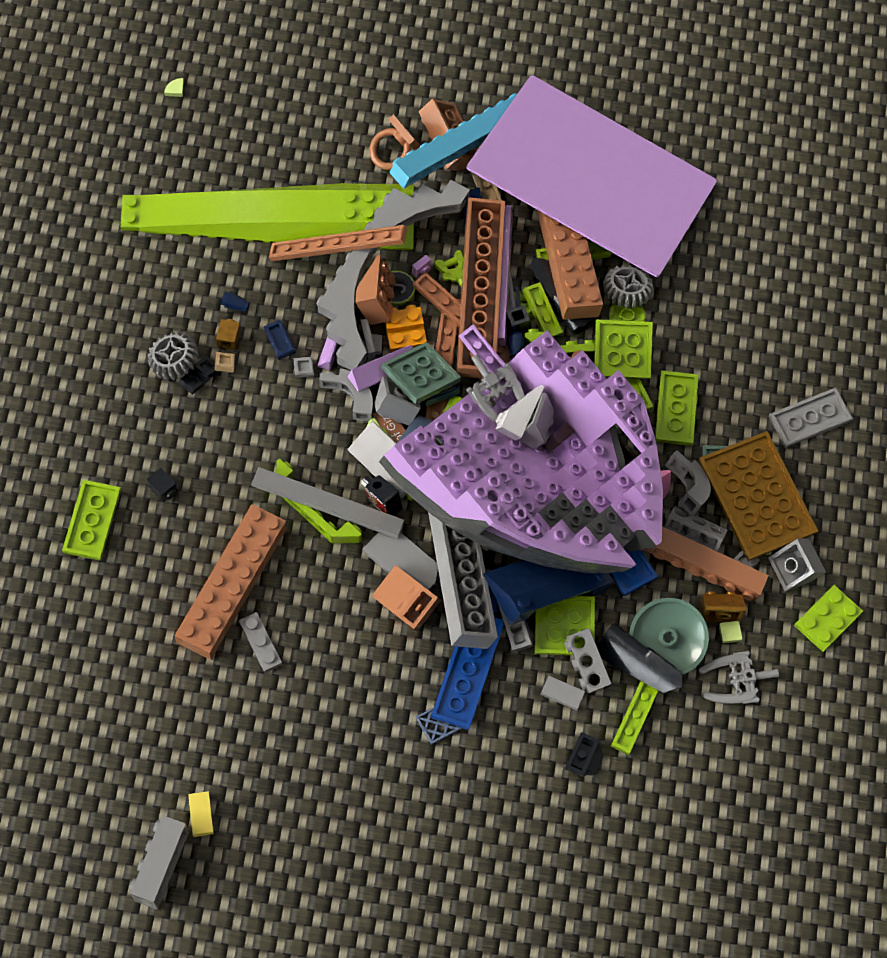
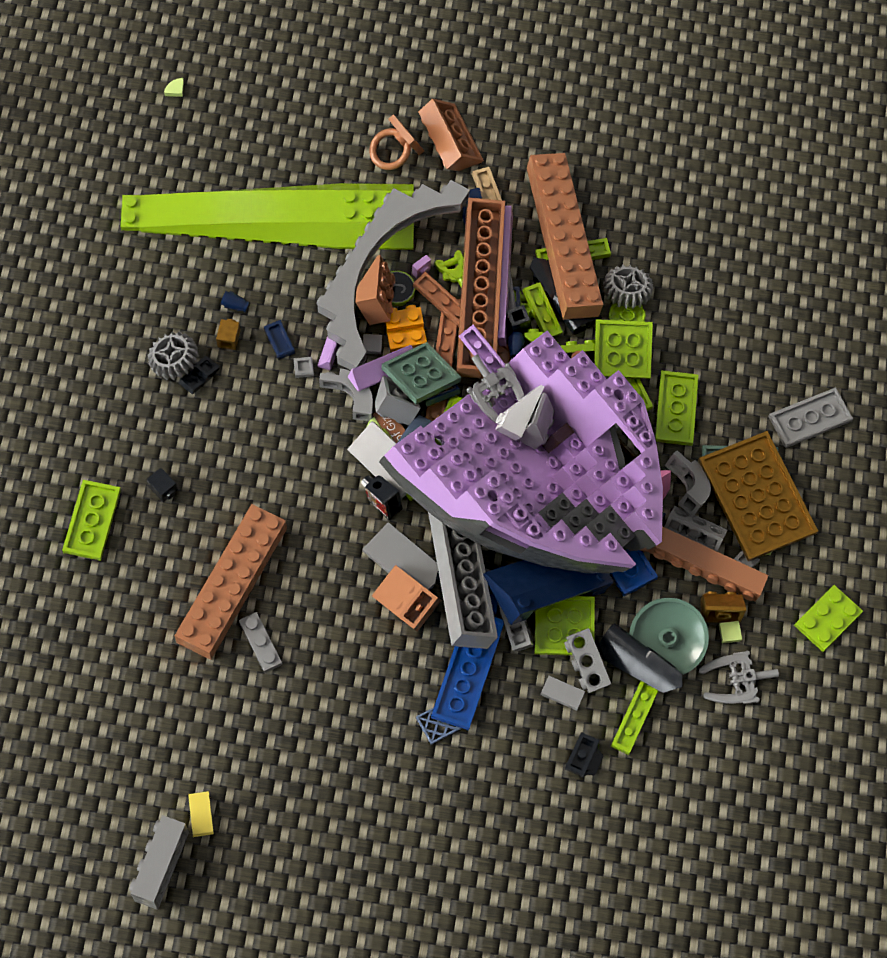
tan tile [215,352,235,372] -> none
light grey tile [251,467,404,538] -> none
nougat tile [269,225,407,261] -> none
lime slope [276,458,362,543] -> none
light grey tile [360,319,376,361] -> none
medium azure brick [390,93,517,188] -> none
lavender baseplate [467,75,717,277] -> none
light grey slope [768,539,826,592] -> none

